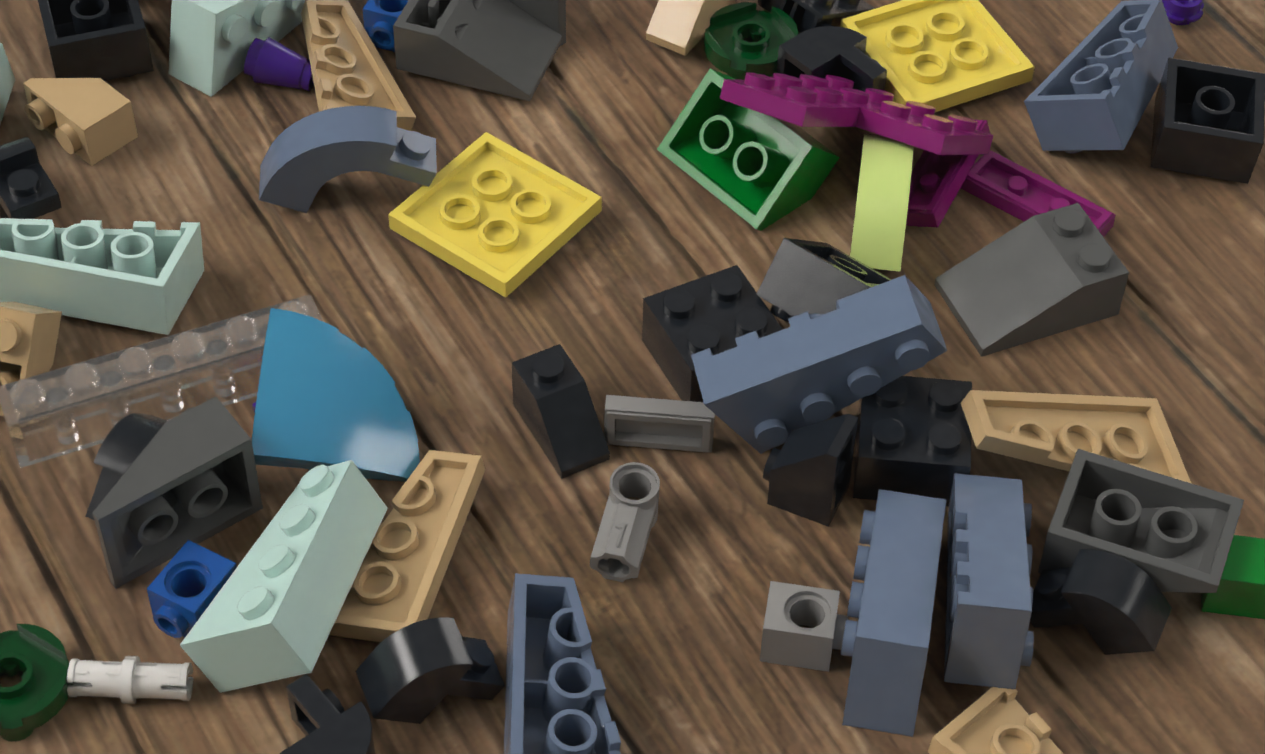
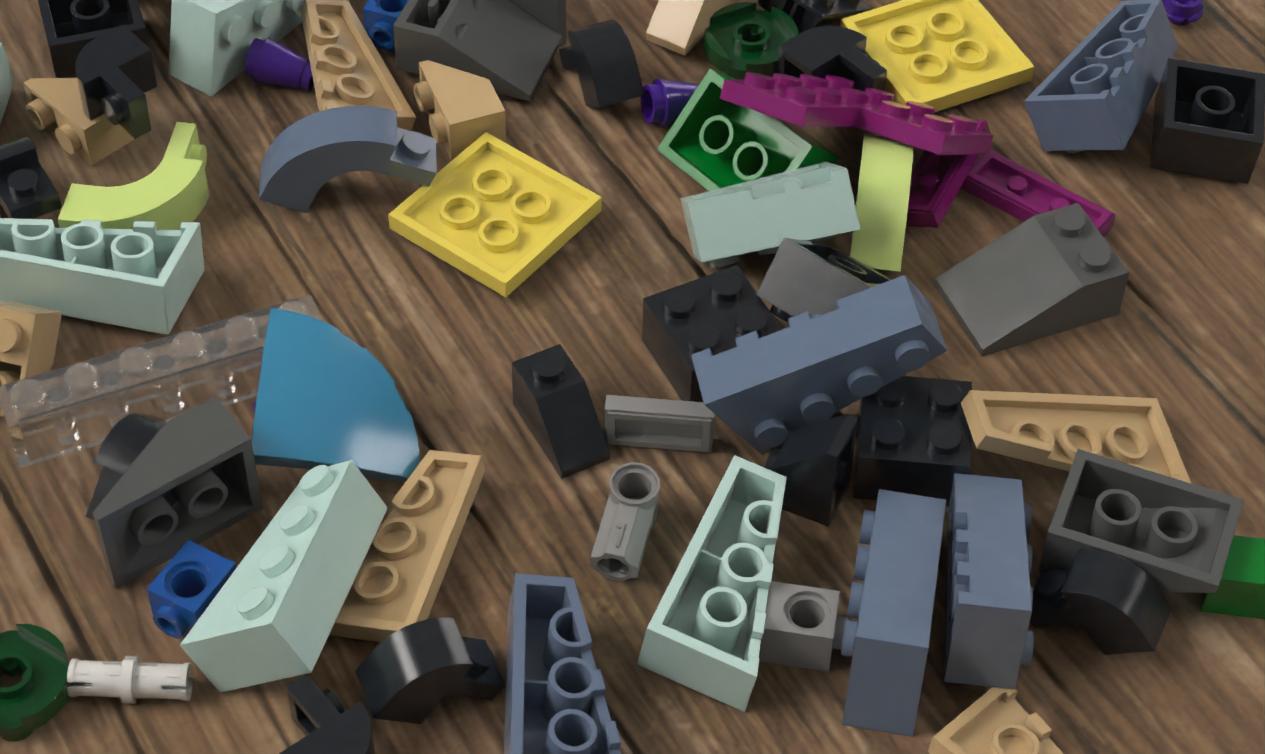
none -> yellowish green arch [57,122,210,230]
none -> black brick [75,24,157,139]
none -> tan slope [414,60,507,160]
none -> black brick [559,19,645,108]
none -> light aqua wedge [637,455,787,712]
none -> dark purple cone [640,79,699,127]
none -> light aqua wedge [680,162,861,267]

